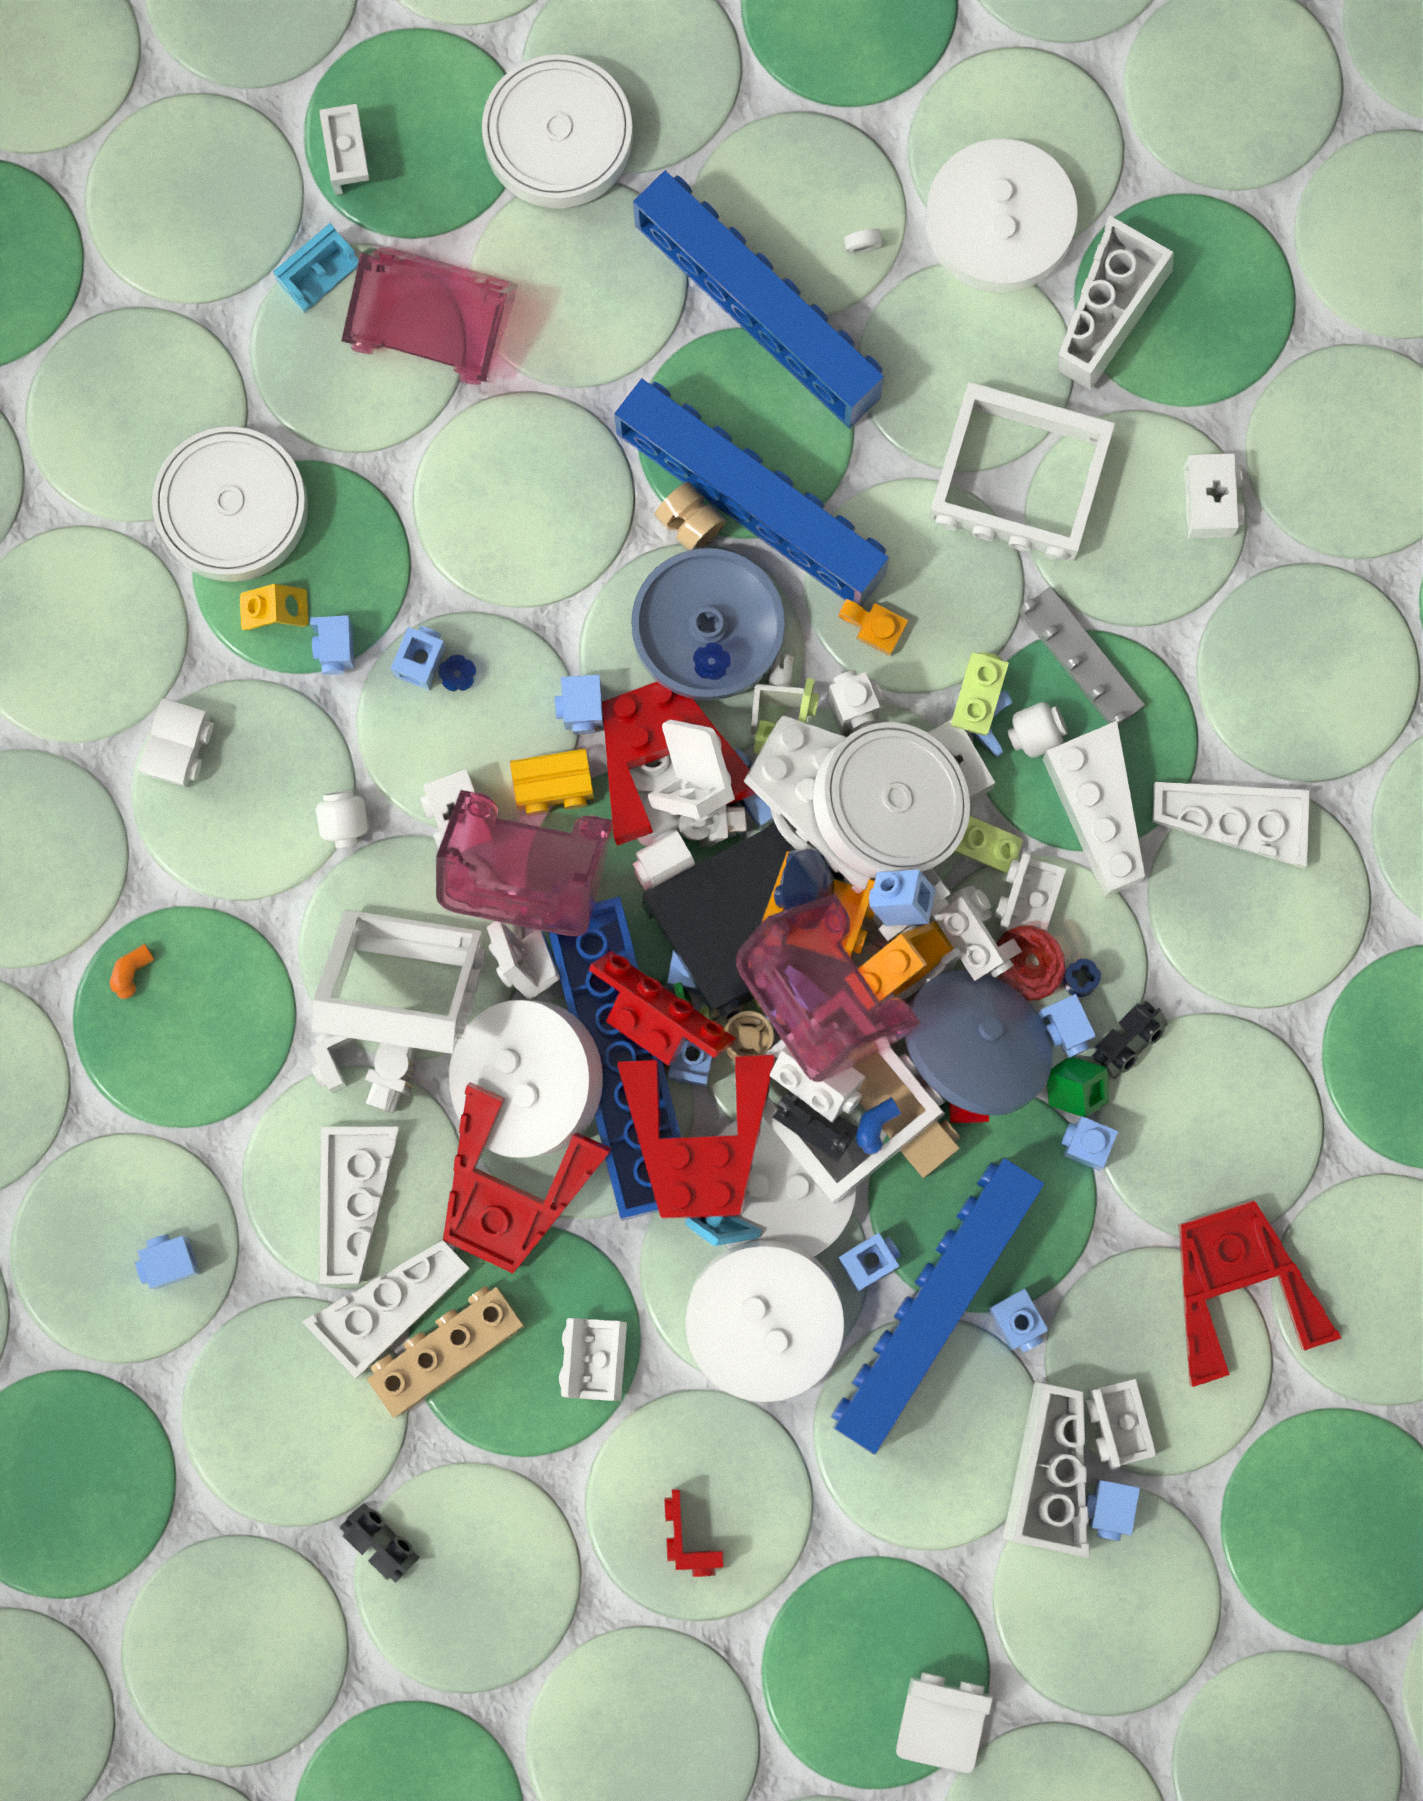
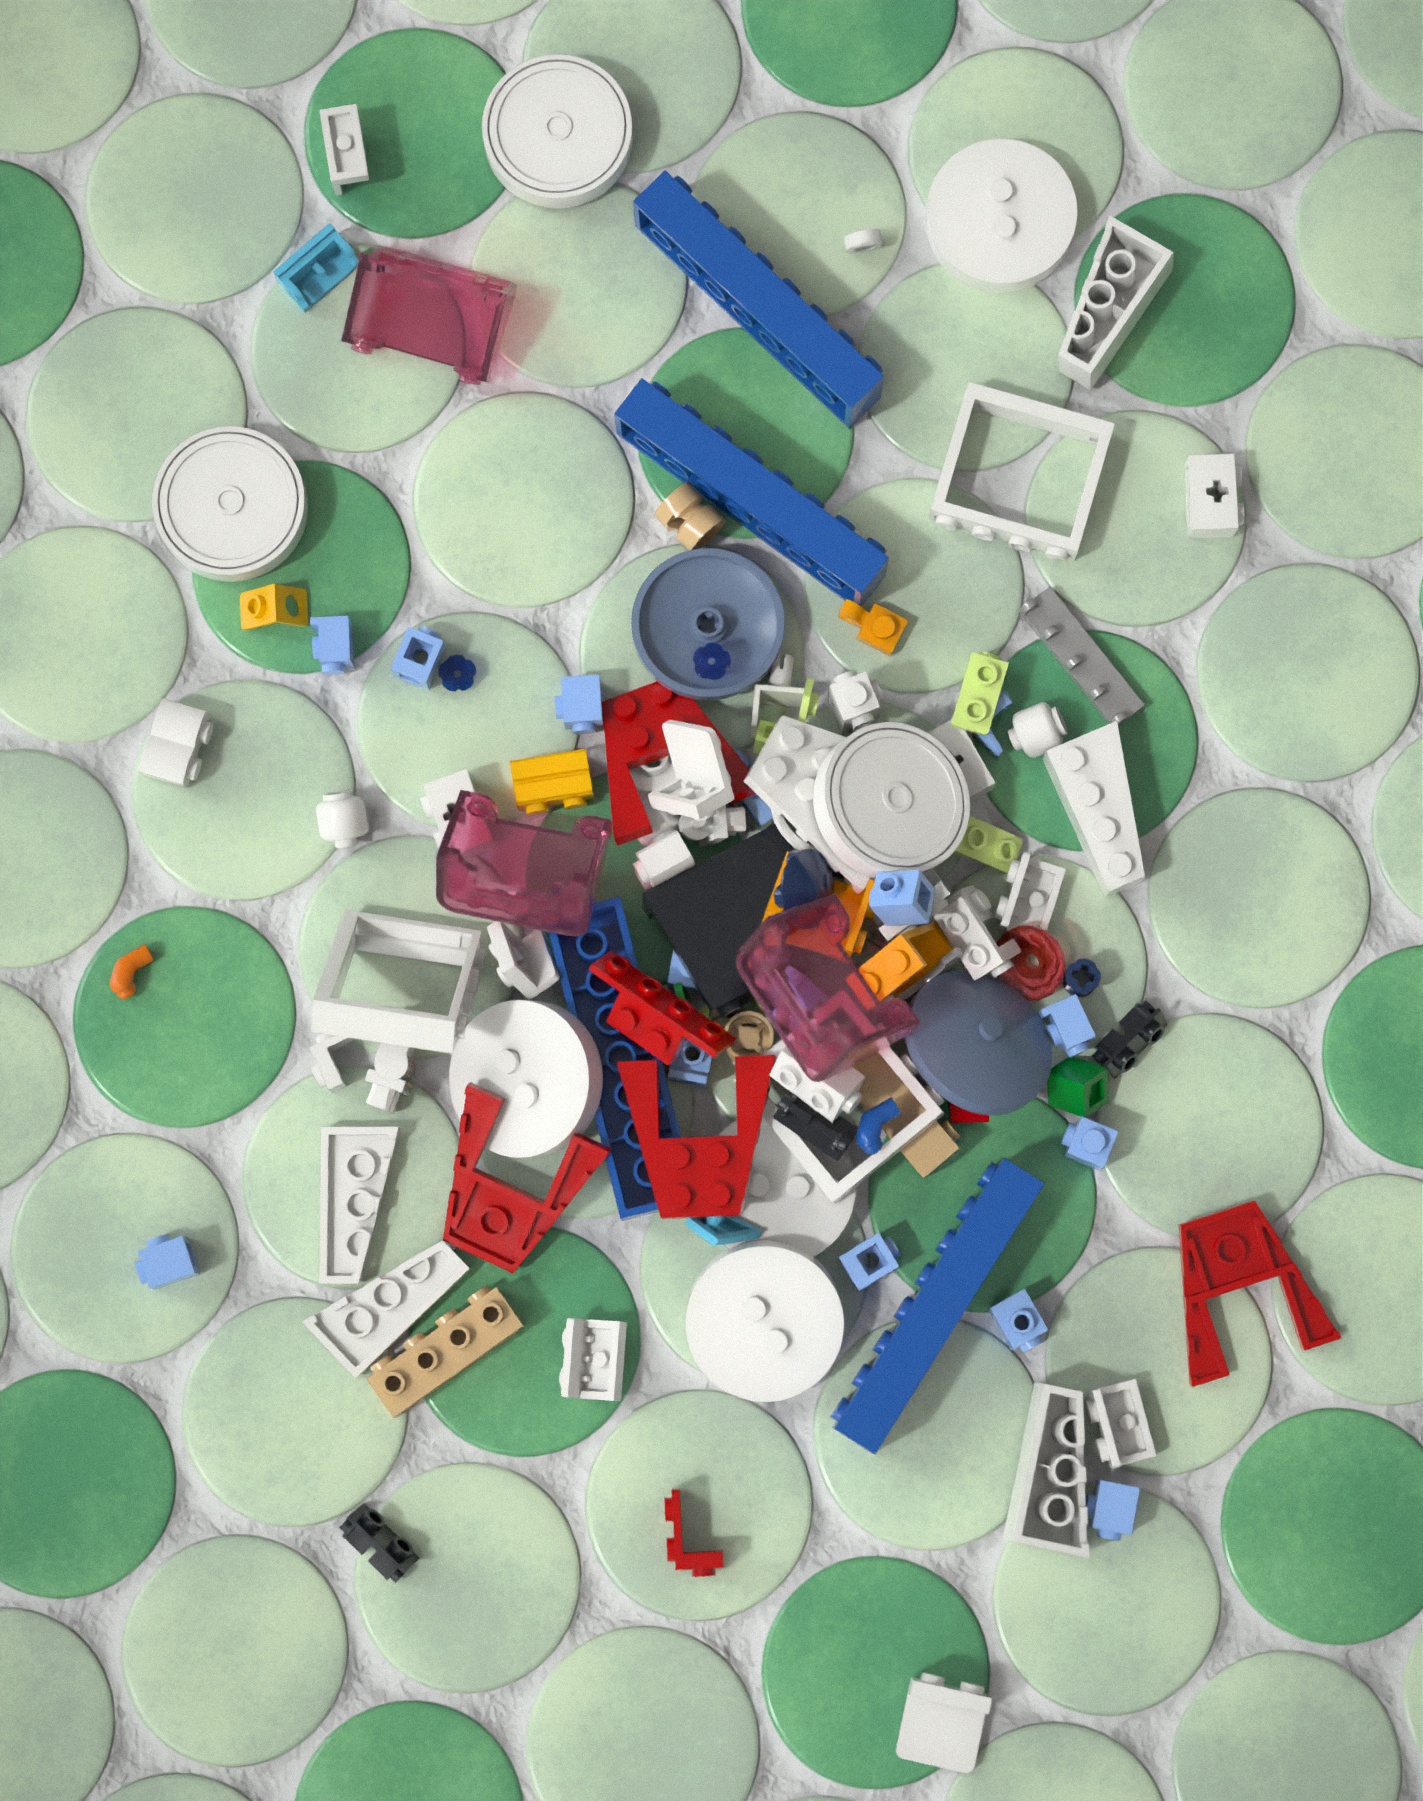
white wing [1152,782,1309,869] -> none

